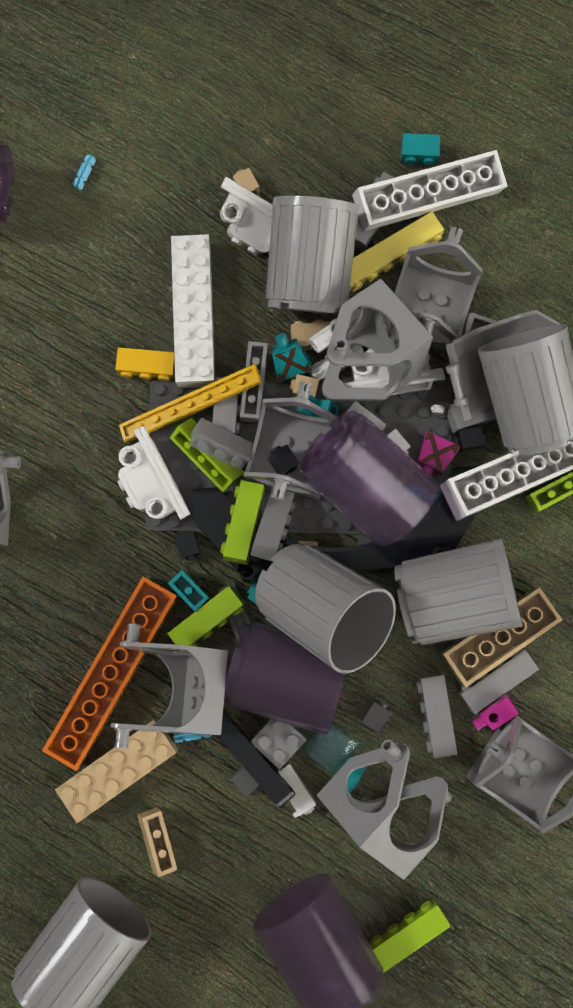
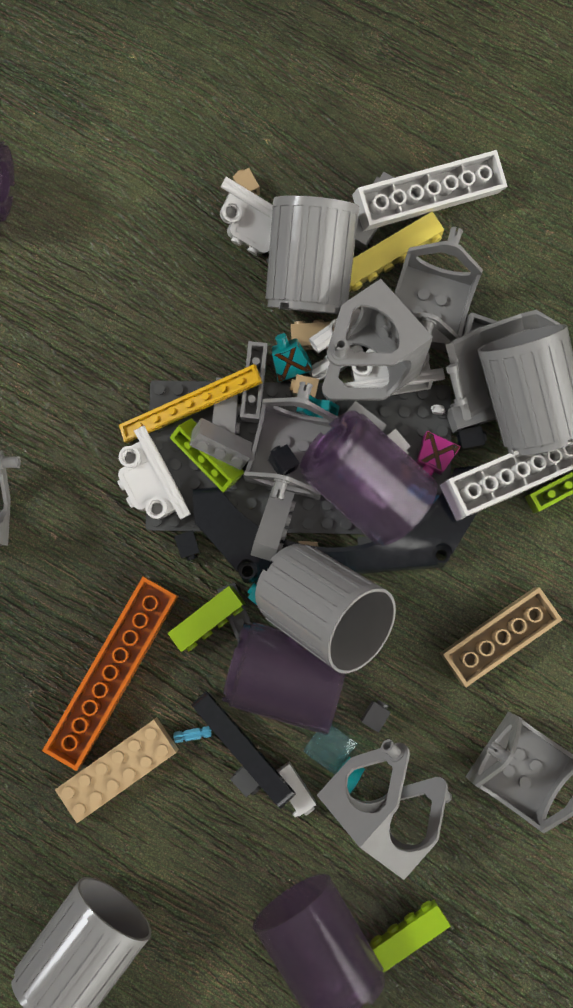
medium azure axle [72,154,96,190] -> none
light grey piece [110,624,228,749] -> none
yellow brick [115,347,175,381] -> none
tan brick [137,808,177,877] -> none
teal brick [168,570,210,612] -> none
white brick [171,234,216,388] -> none
lime brick [220,480,265,565] -> none
light grey brick [250,710,307,770] -> none
light grey container [395,538,523,645] -> none
teal brick [400,133,440,166] -> none
light grey brick [416,674,458,758] -> none
light grey brick [458,649,539,714] -> none
dark pink torso [472,693,519,731] -> none

